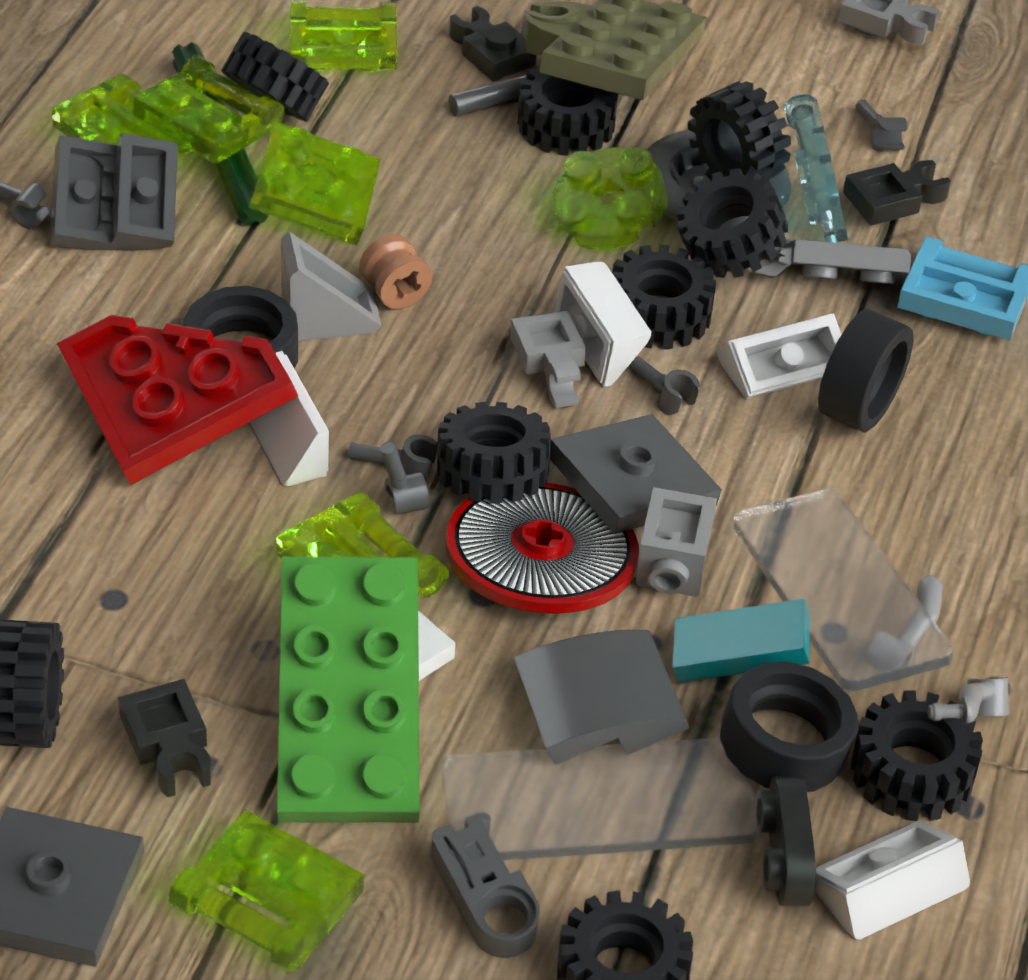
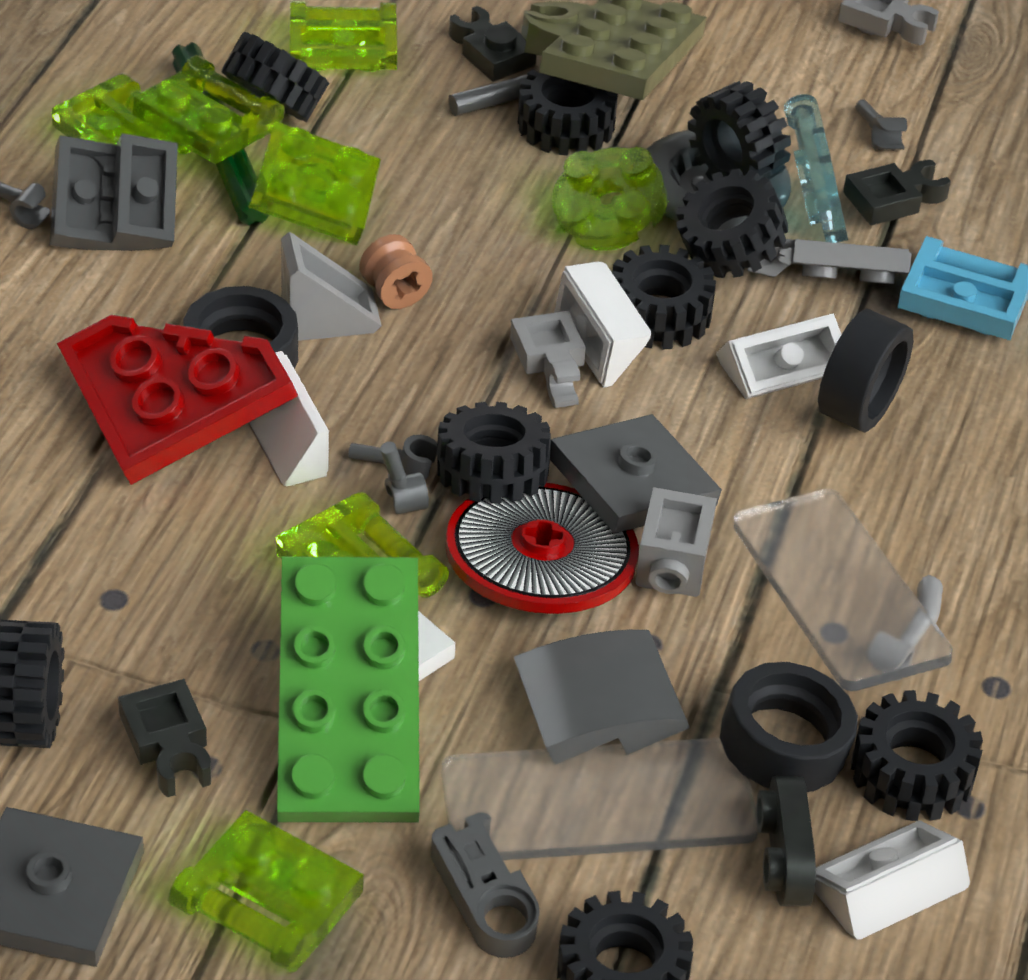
dark grey hand [629,356,700,415] -> none
teal tile [672,598,810,683] -> none
light grey piece [928,677,1009,725] -> none

